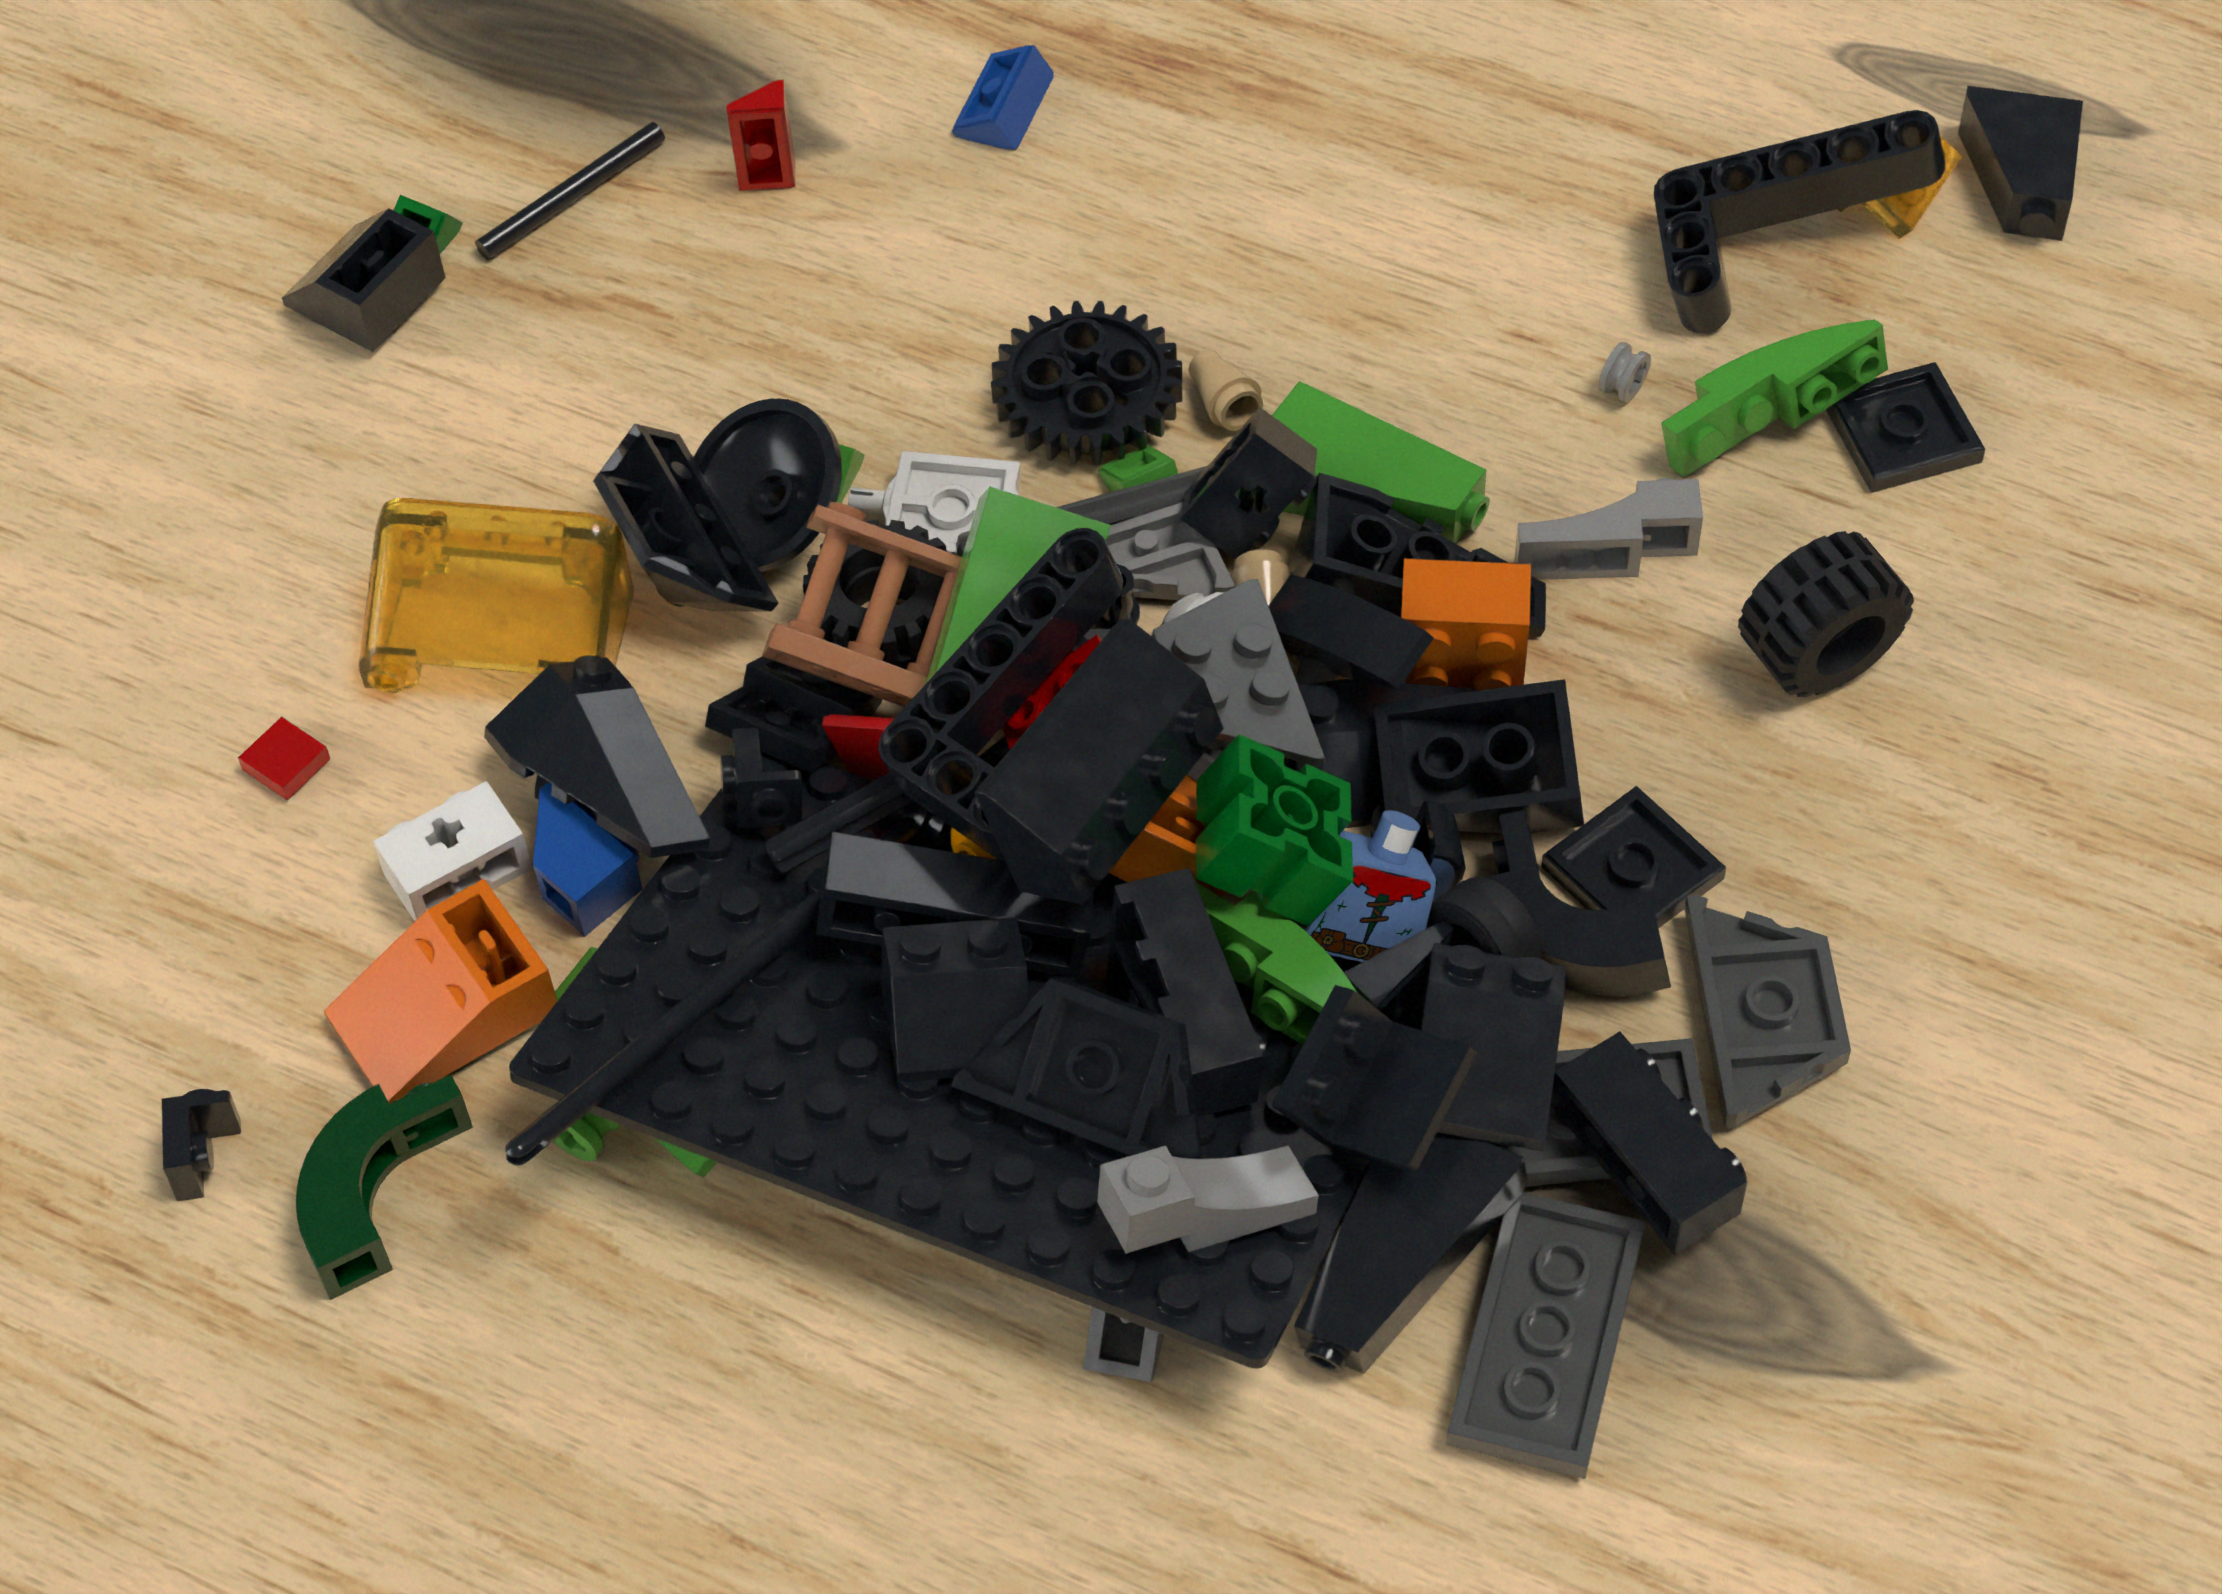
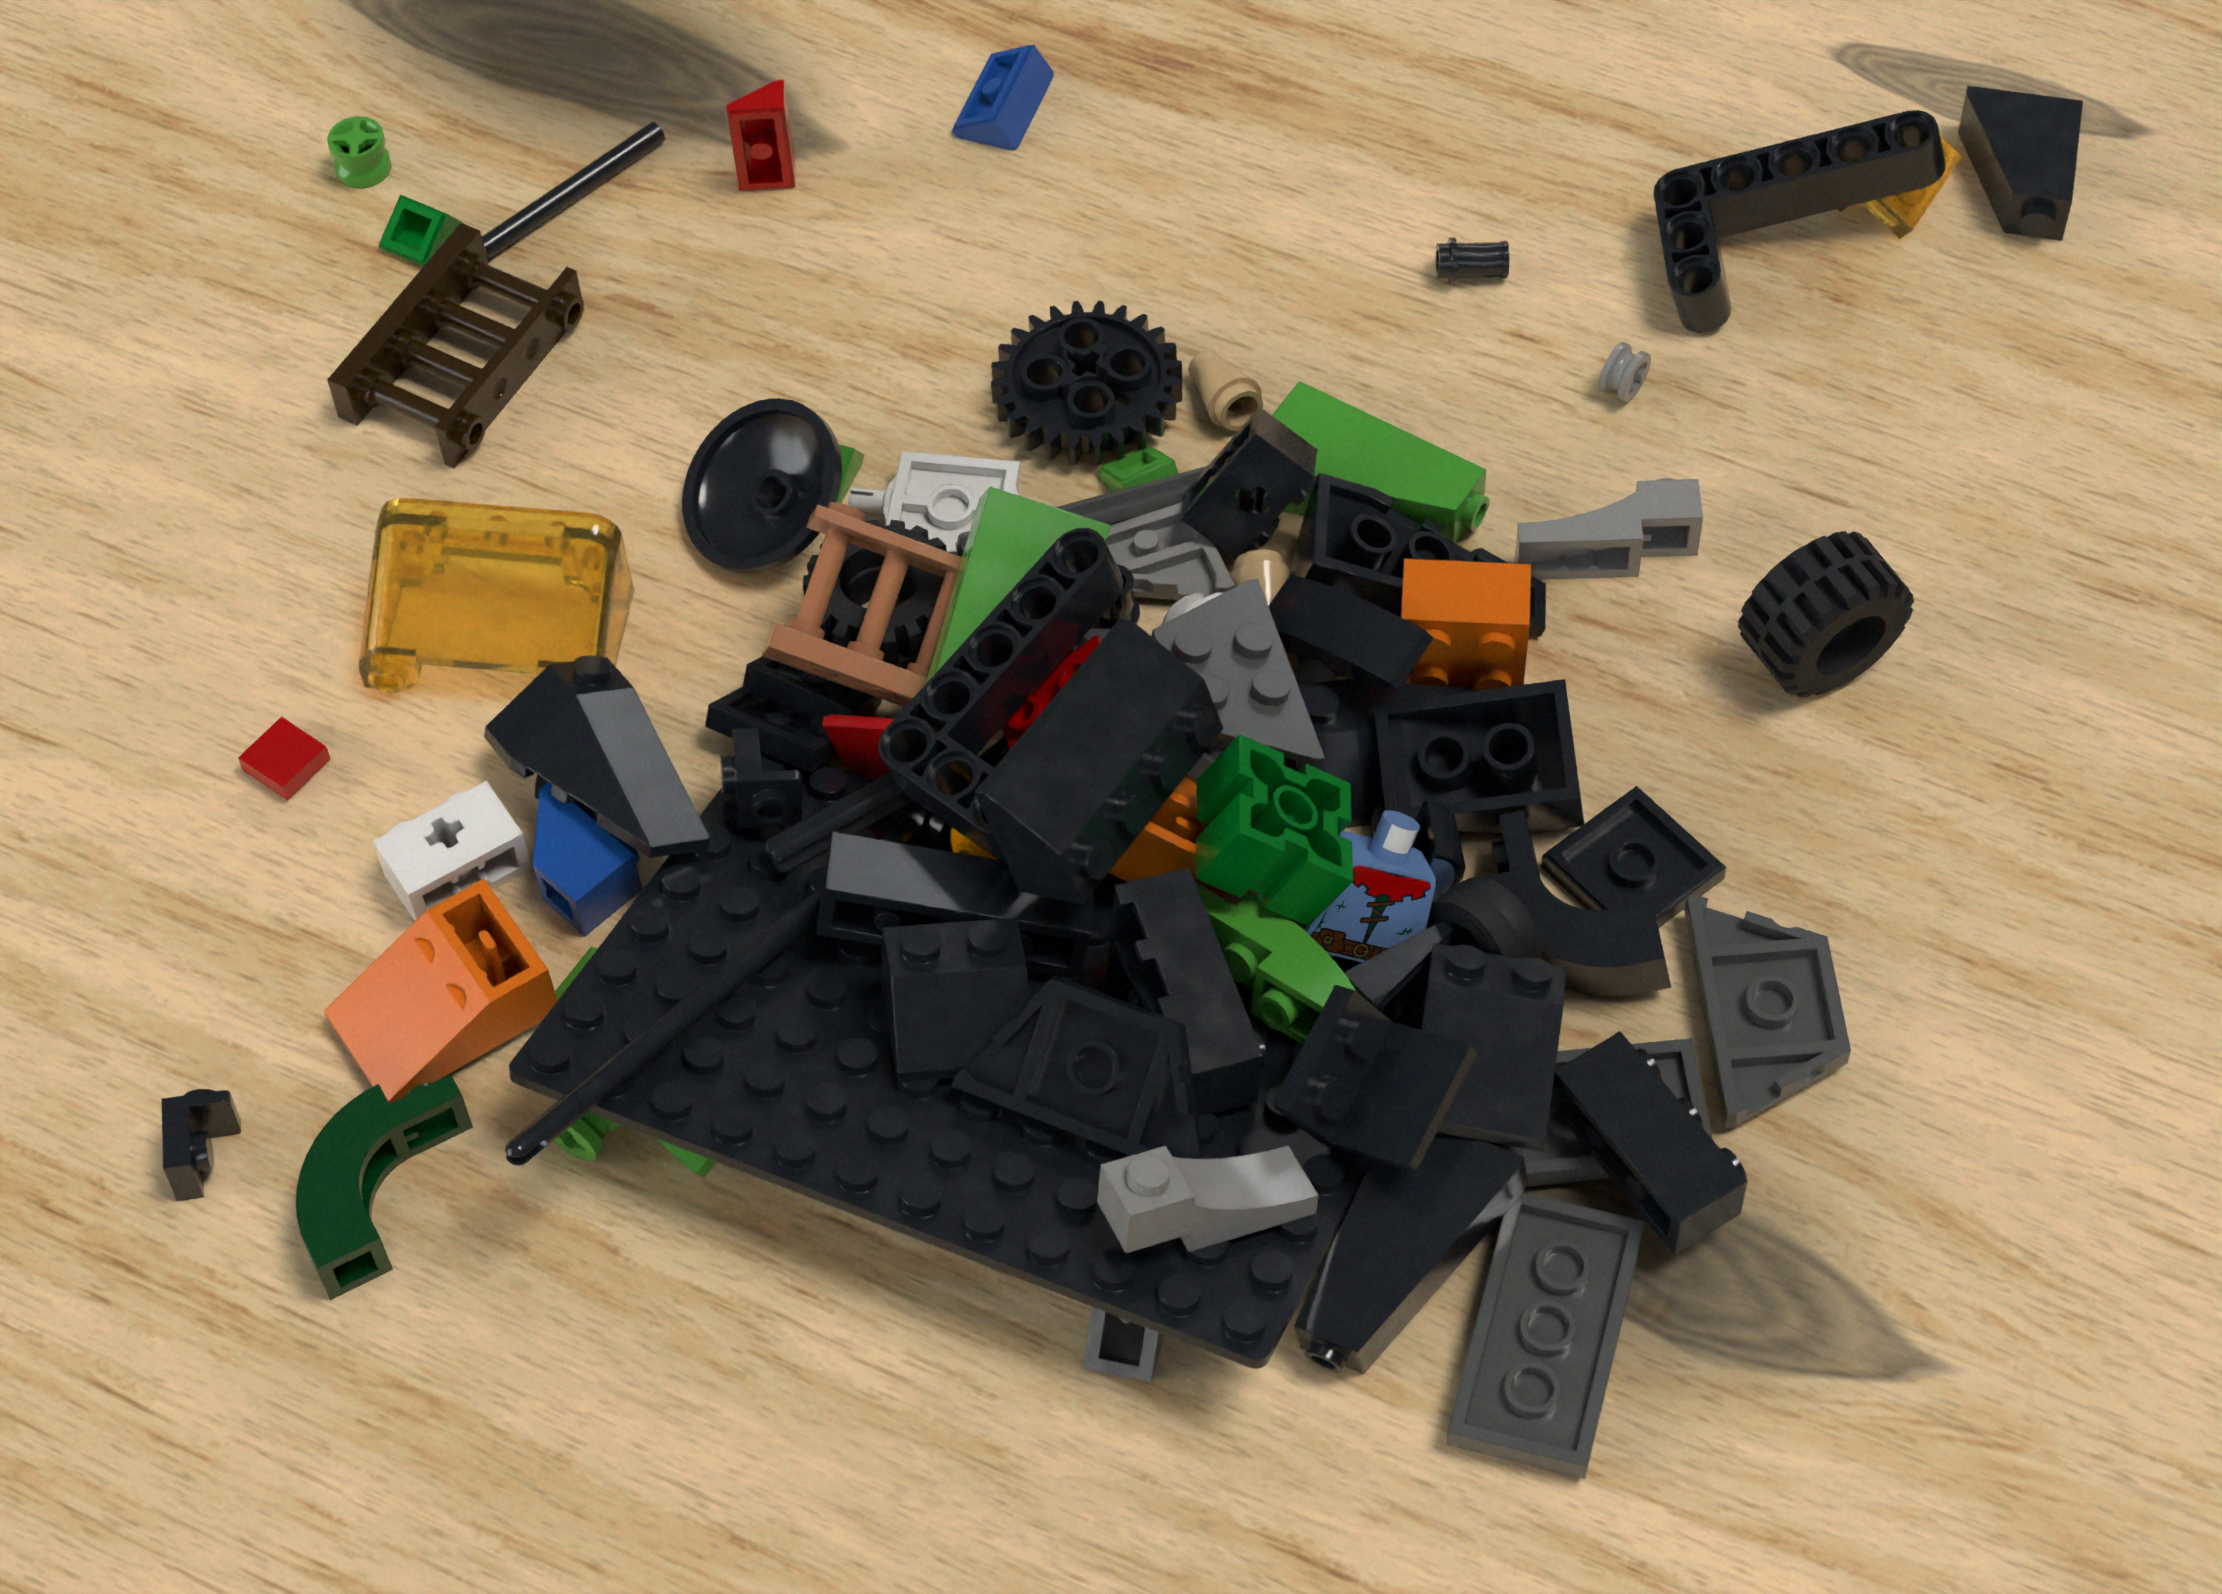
black slope [282,208,446,352] -> none
black wedge [593,424,779,612] -> none
bright green slope [1661,319,1888,478] -> none
black tile [1826,362,1985,493] -> none
none -> bright green wheel [327,116,392,189]
none -> dark brown fence [327,223,585,469]
none -> black pin [1436,237,1510,284]

